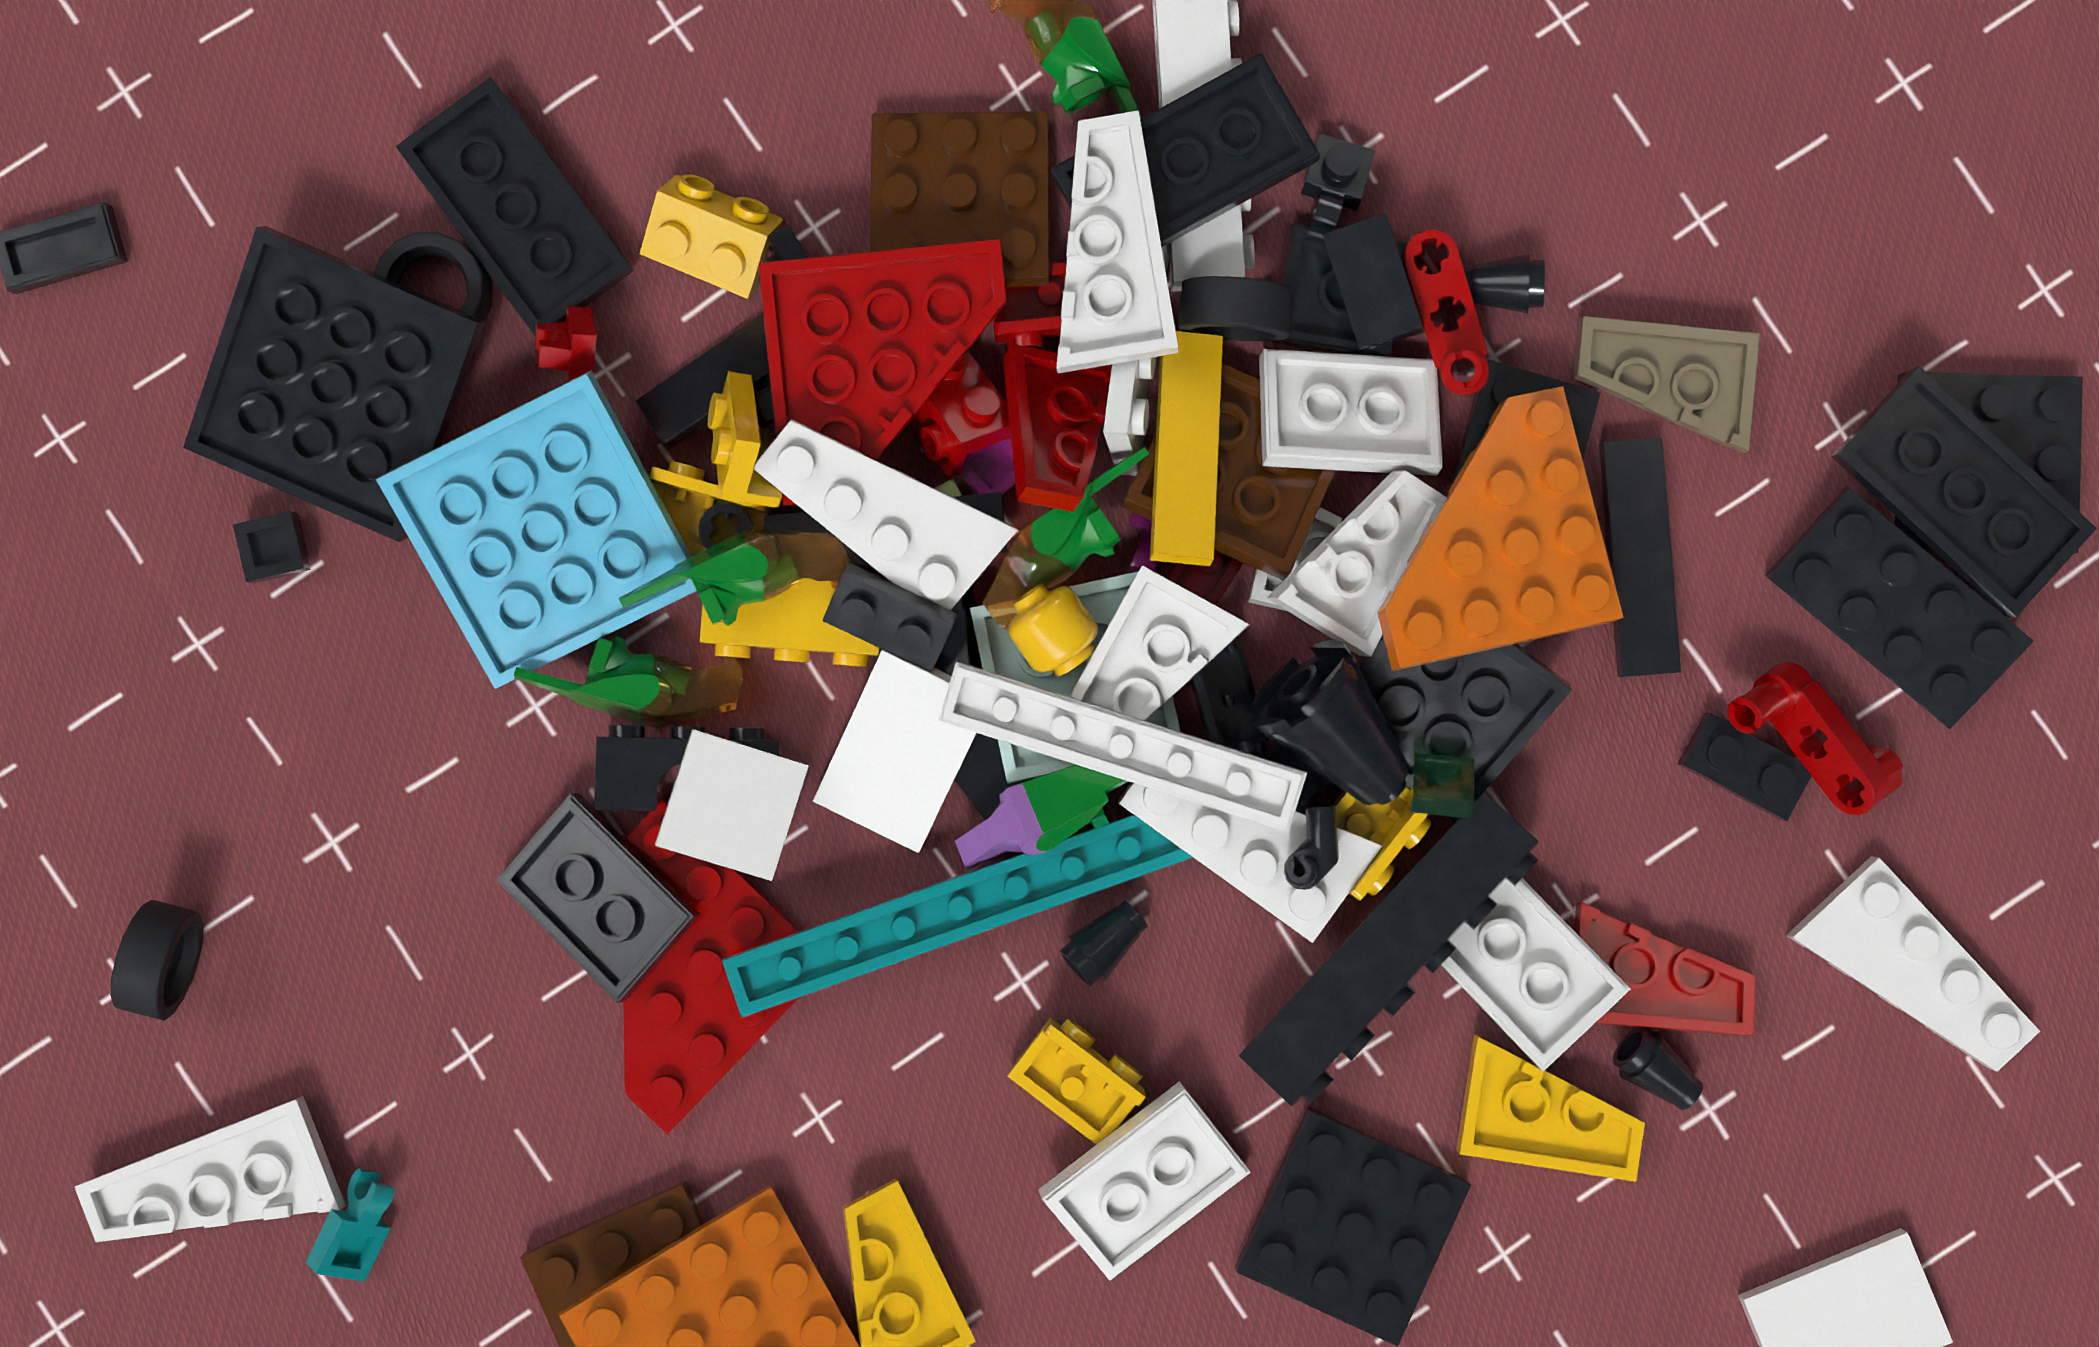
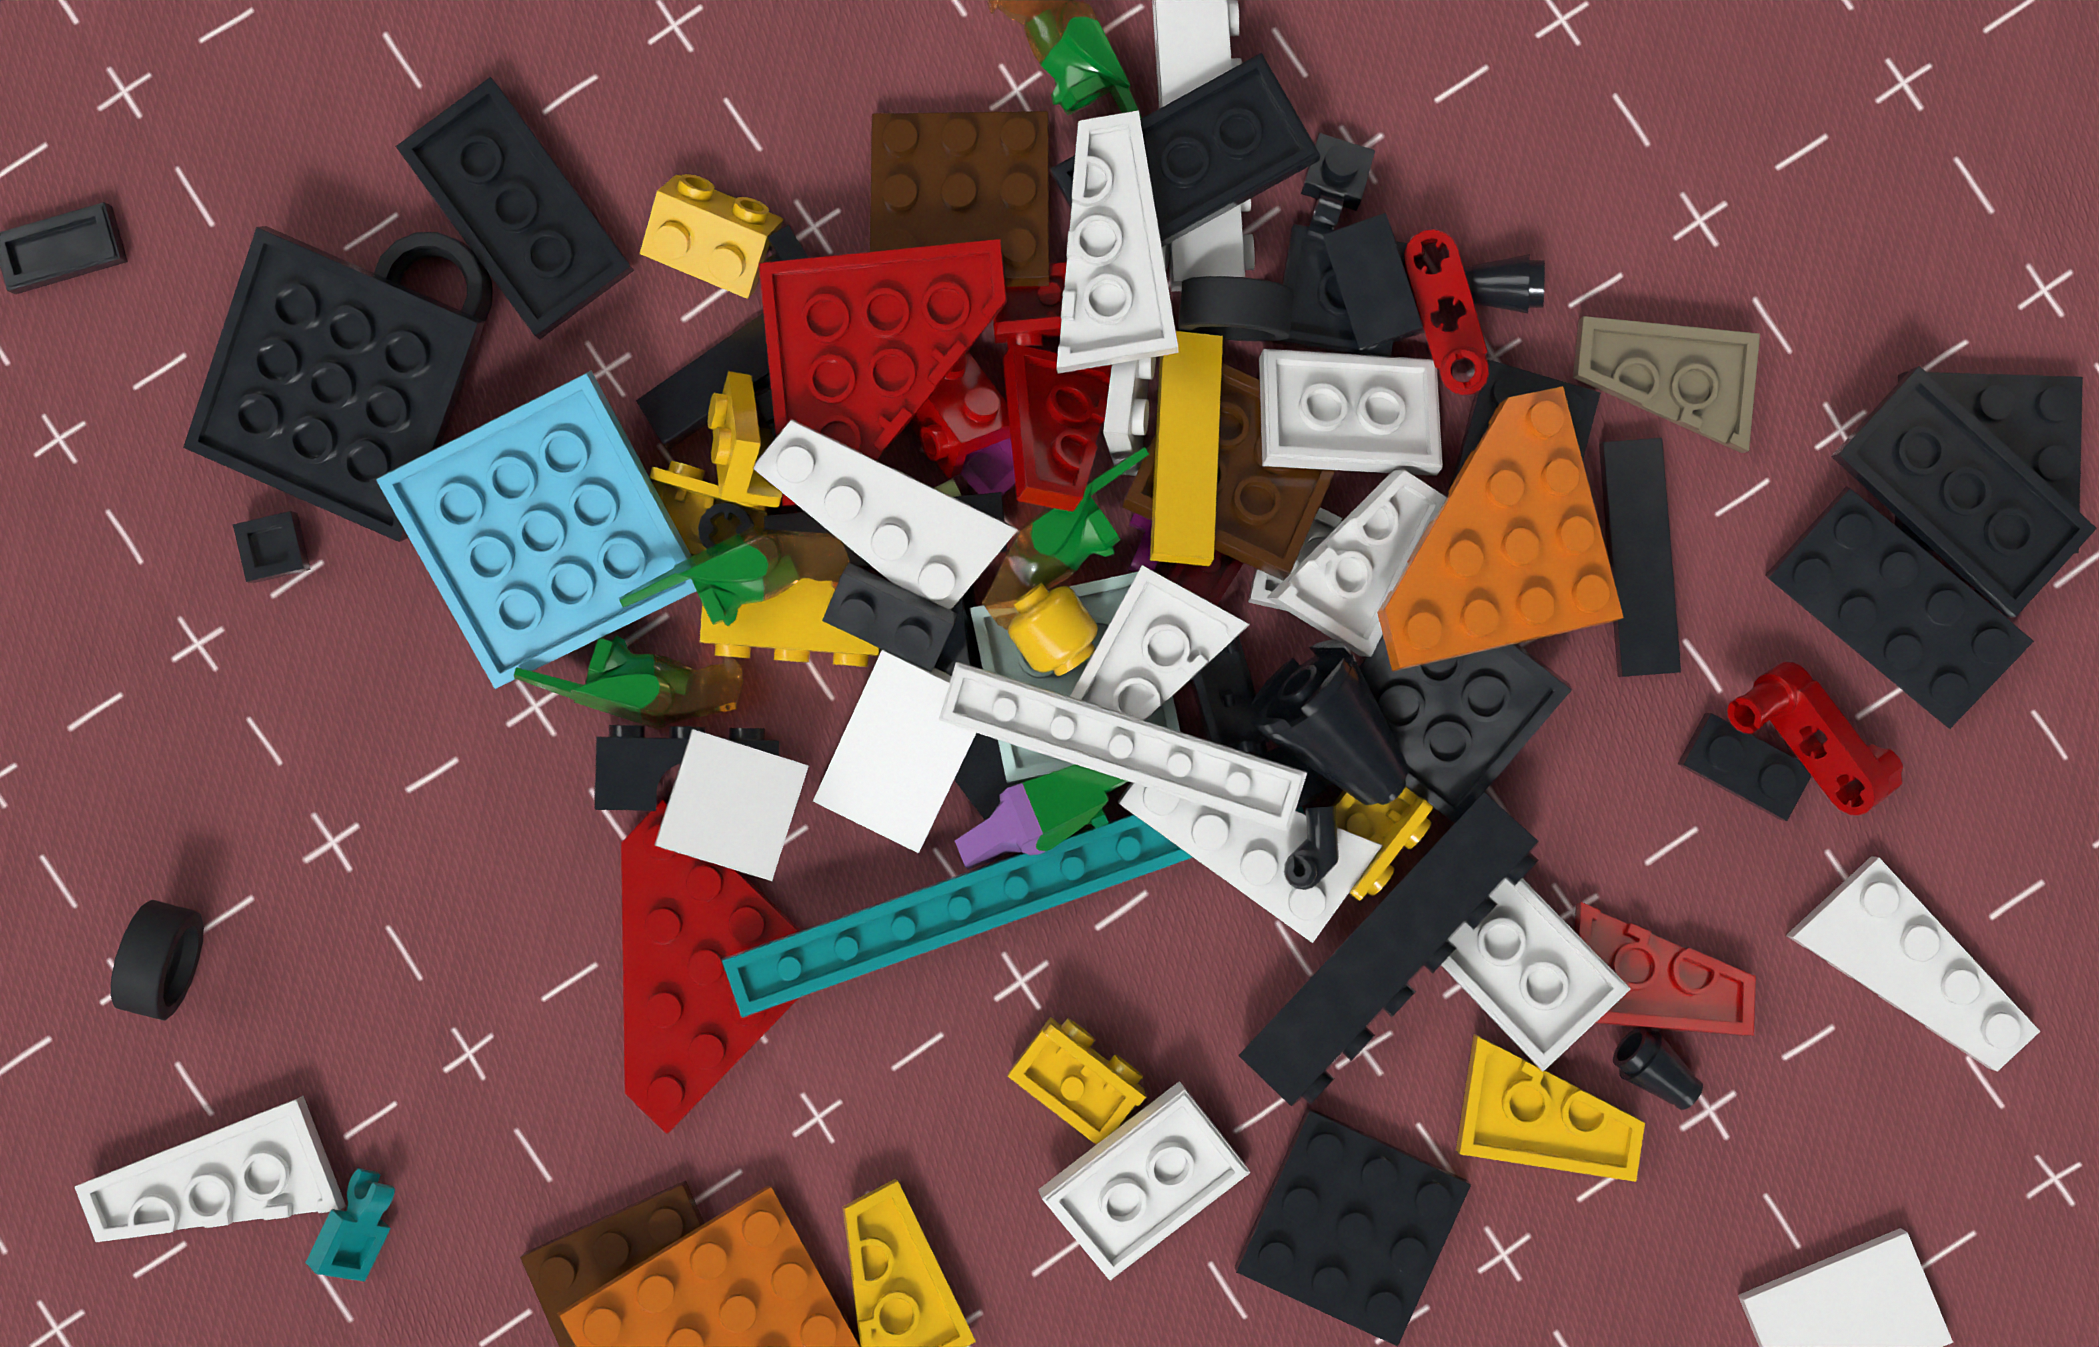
tile [496,793,701,1003] -> none
red tile [535,306,597,382] -> none
black cone [1059,900,1148,987] -> none
clear green tile [1410,753,1474,818] -> none

